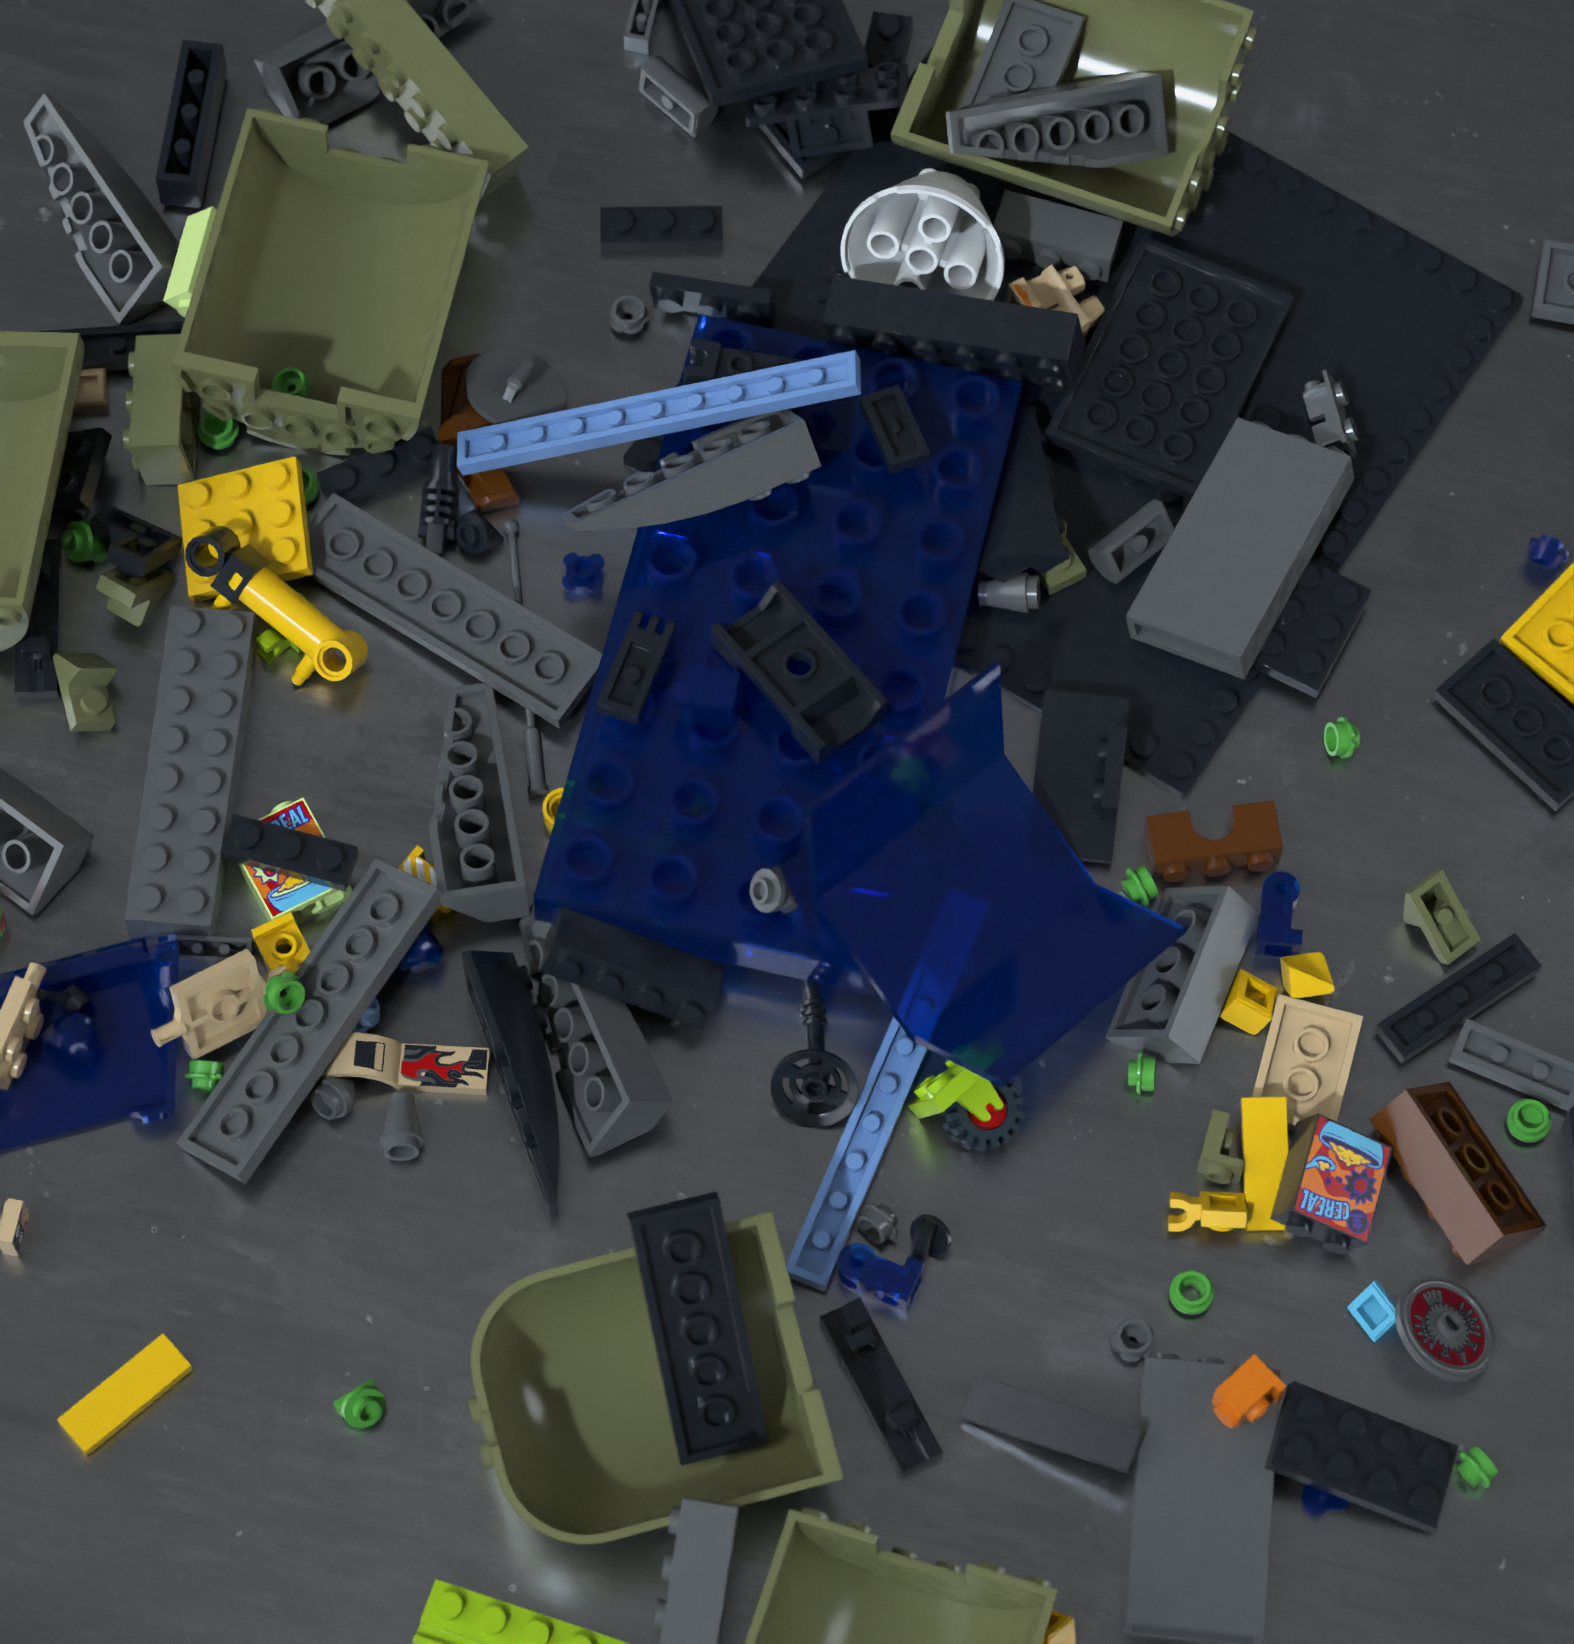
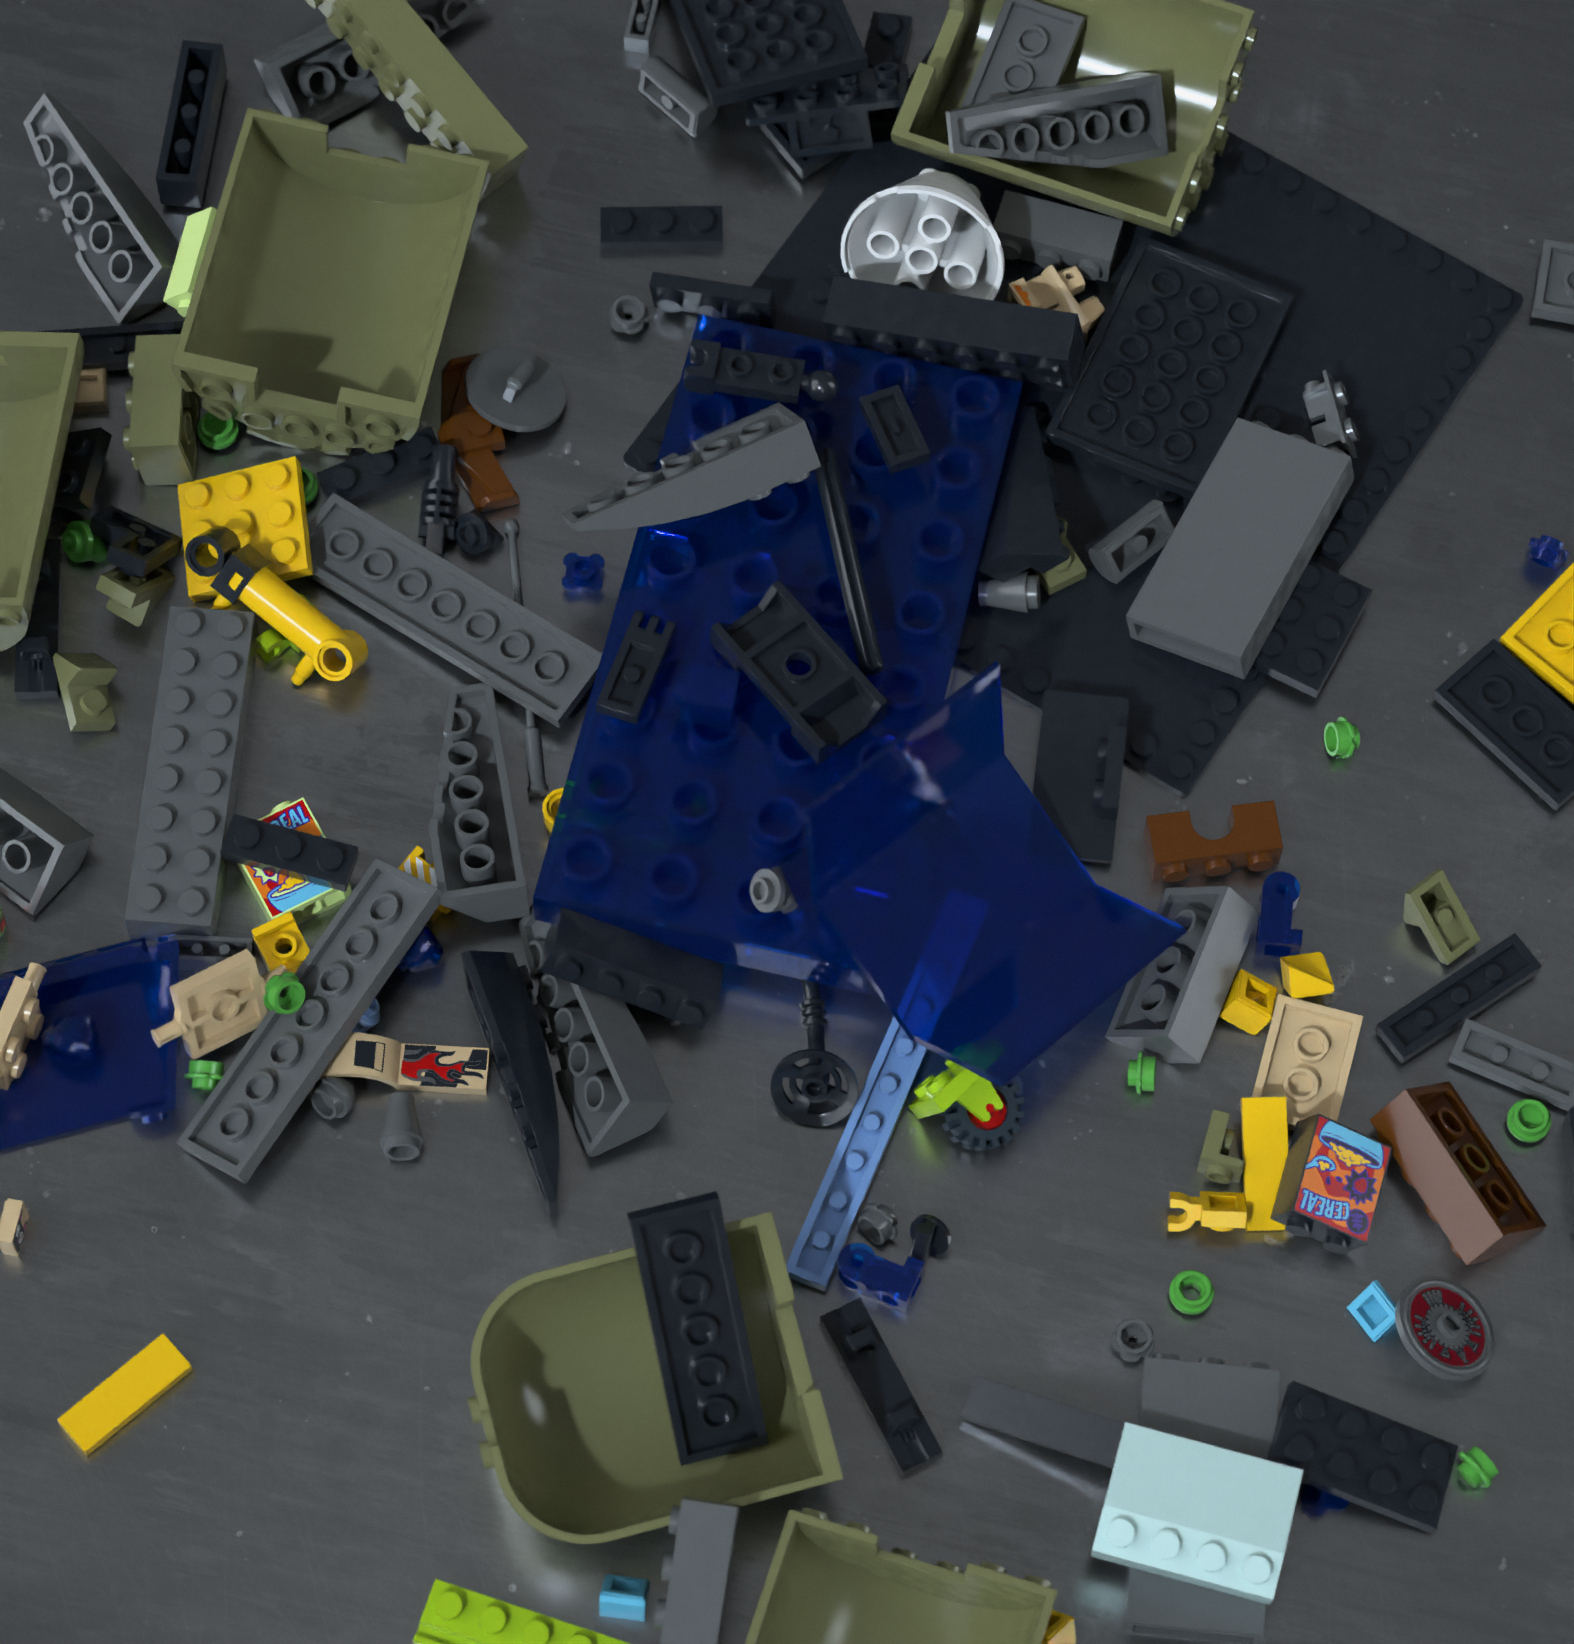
black hand [37,983,94,1018] -> none
bright green plate [271,367,312,398] -> none
bright green plate [332,1378,386,1428] -> none
medium blue plate [457,350,861,476] -> none
bright green plate [1121,865,1159,906] -> none
orange brick [1211,1354,1287,1429] -> none
none -> medium azure slope [599,1574,650,1622]
none -> black axle [814,447,883,676]
none -> light aqua slope [1091,1422,1303,1605]

